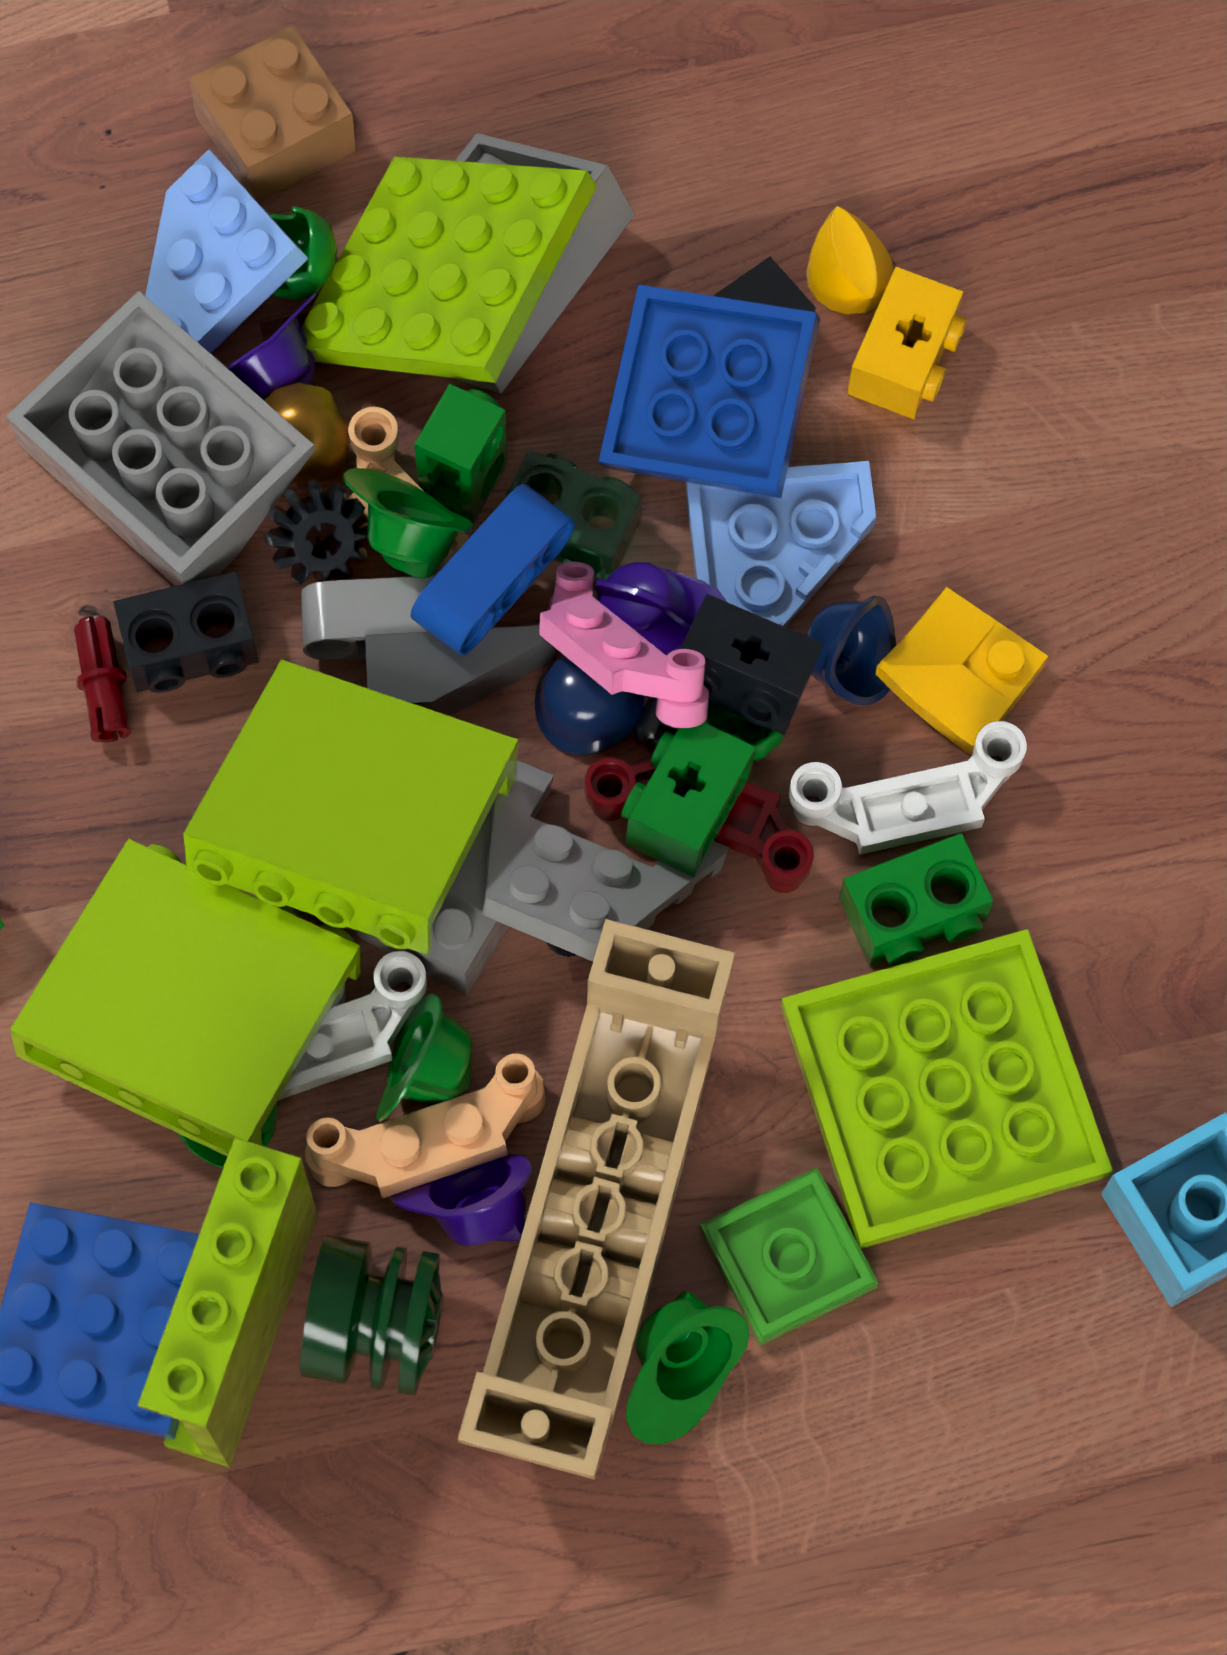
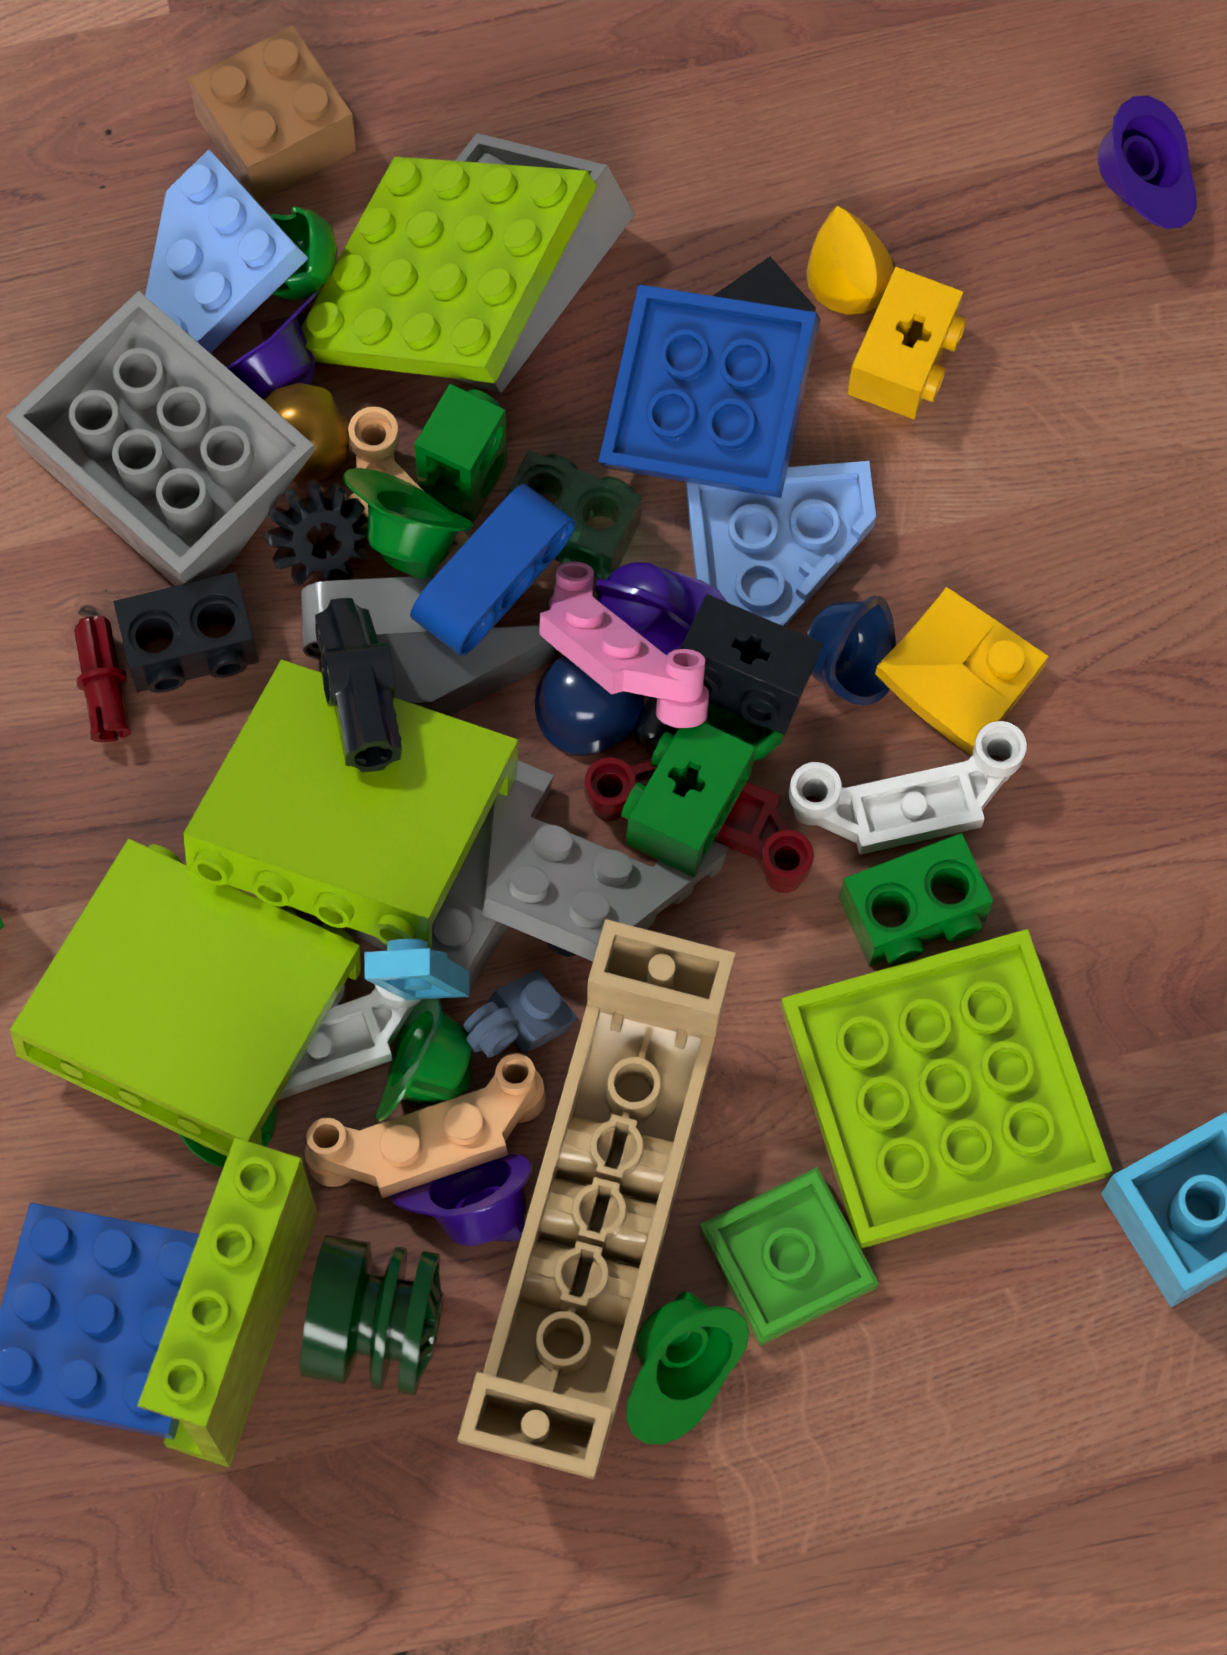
none -> black piece [315,598,402,772]
none -> medium azure plate [365,939,469,1000]
none -> sand blue plate [463,969,578,1058]
none -> dark purple piece [1097,96,1197,229]

